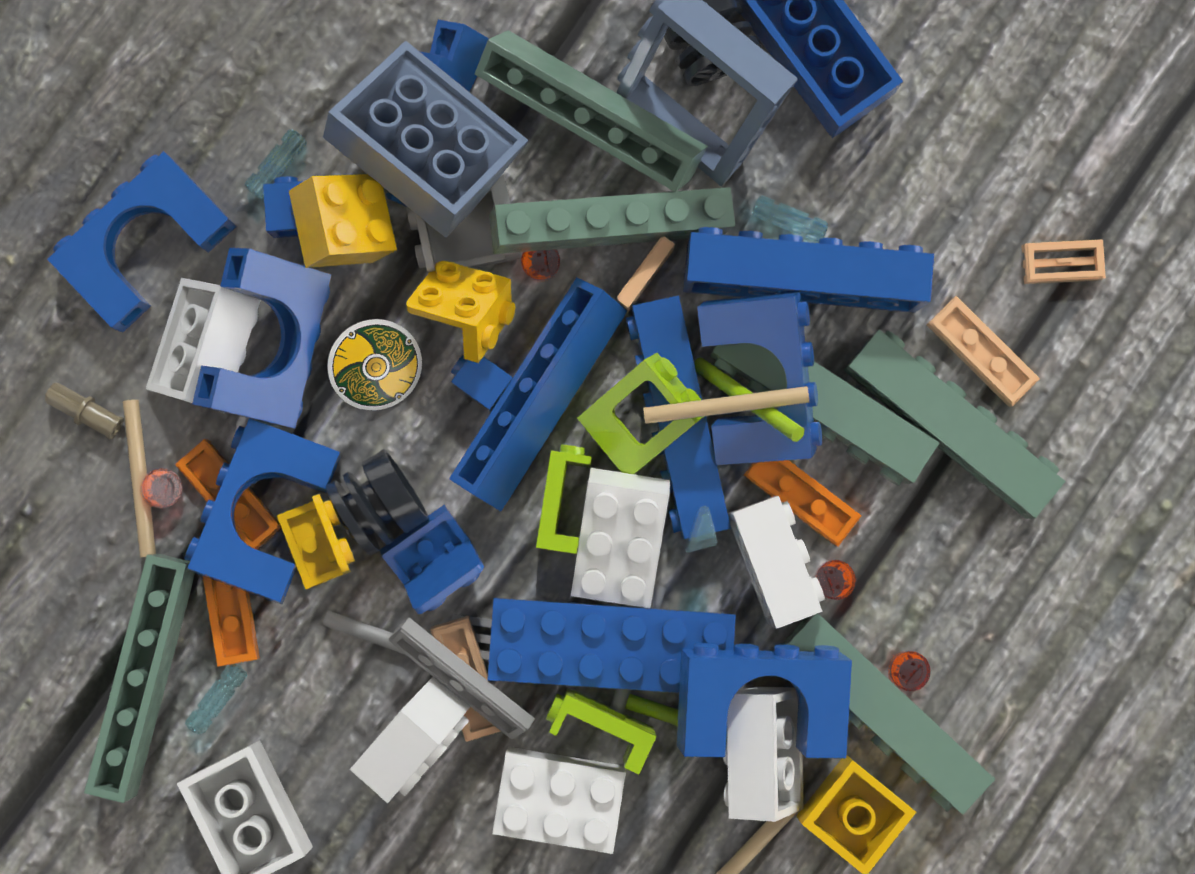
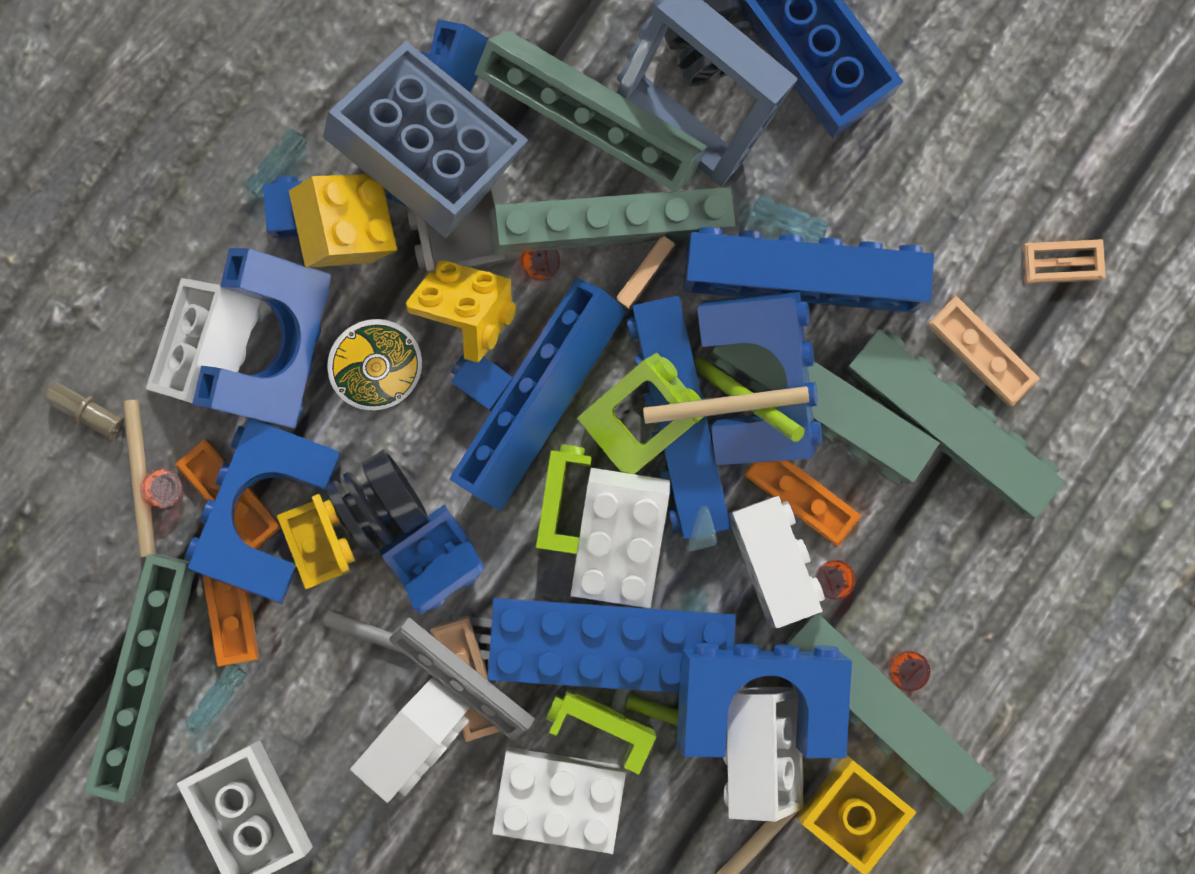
blue arch [47,151,237,333] -> none

